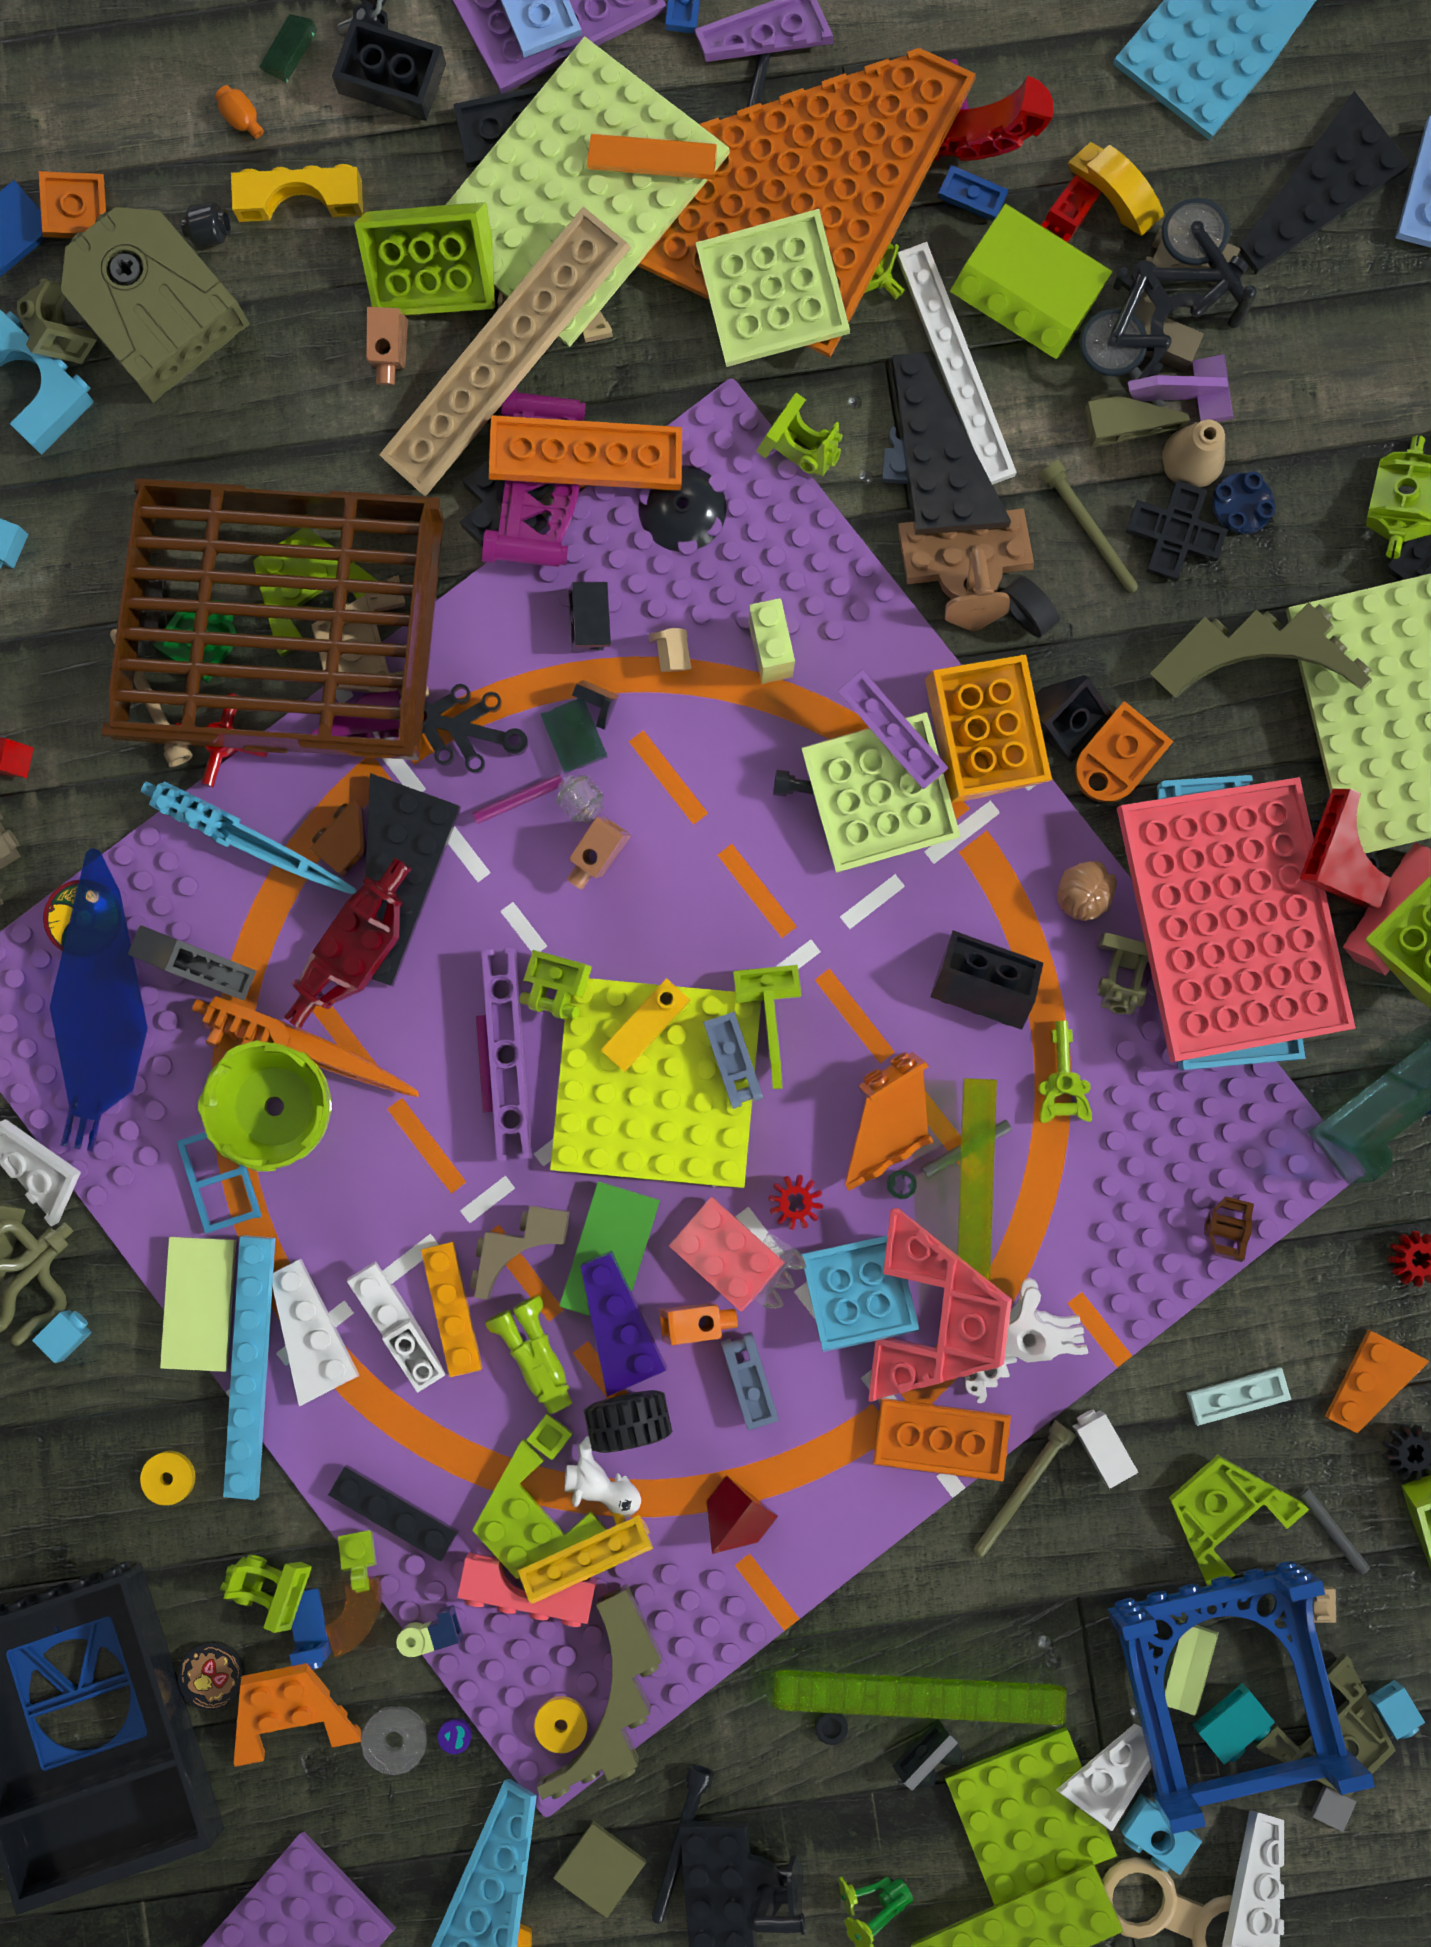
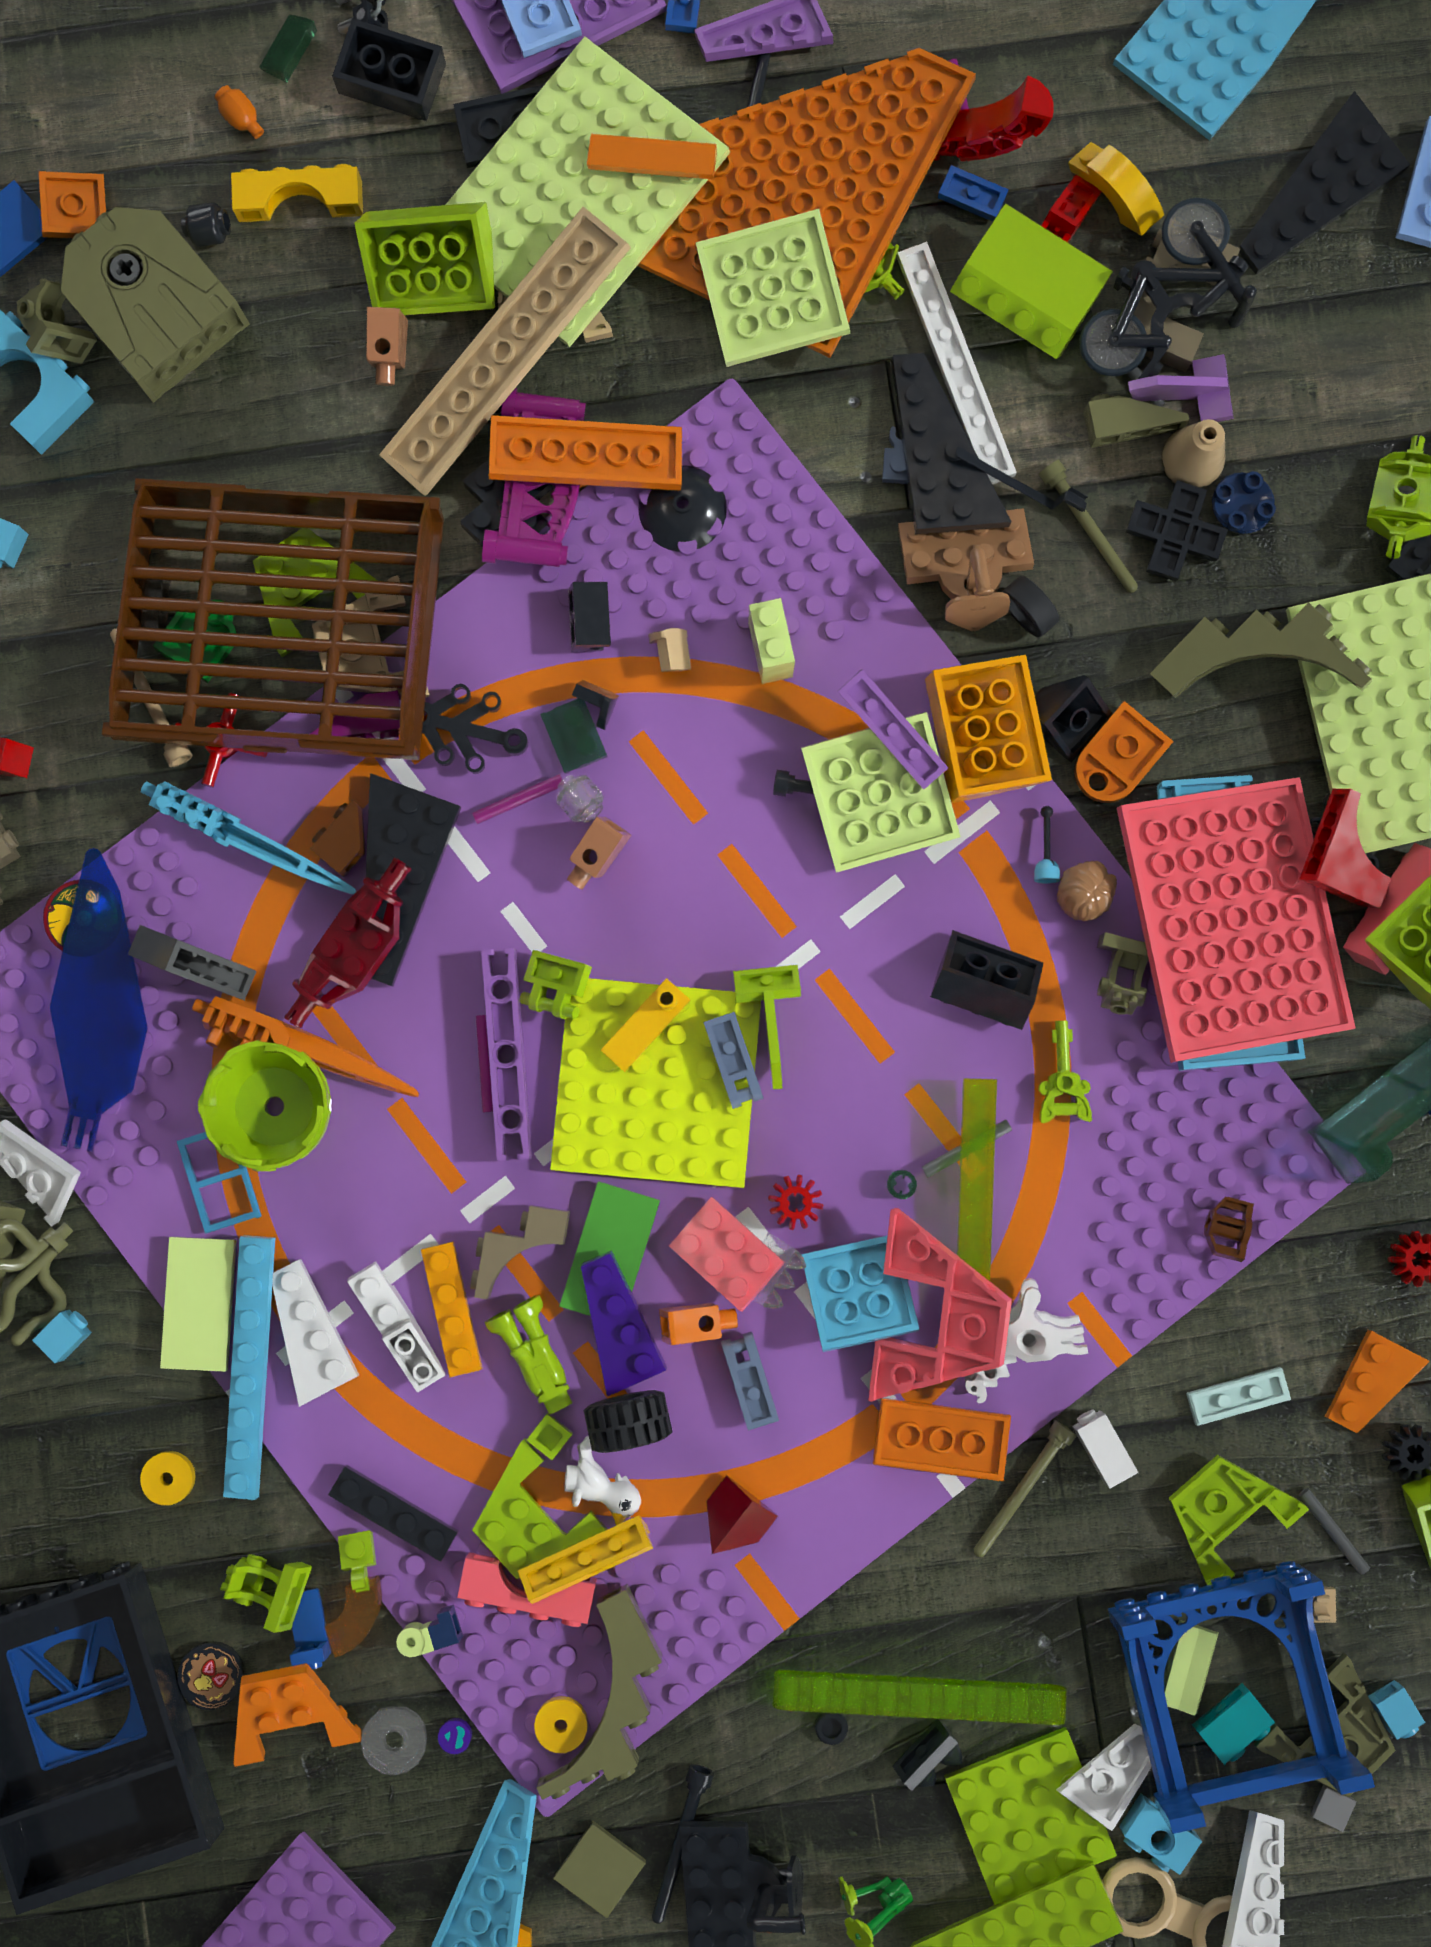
lime tile [756,393,843,476] -> none
orange piece [844,1052,934,1191] -> none
none -> black piece [955,446,1088,512]
none -> hinge [1034,806,1060,884]

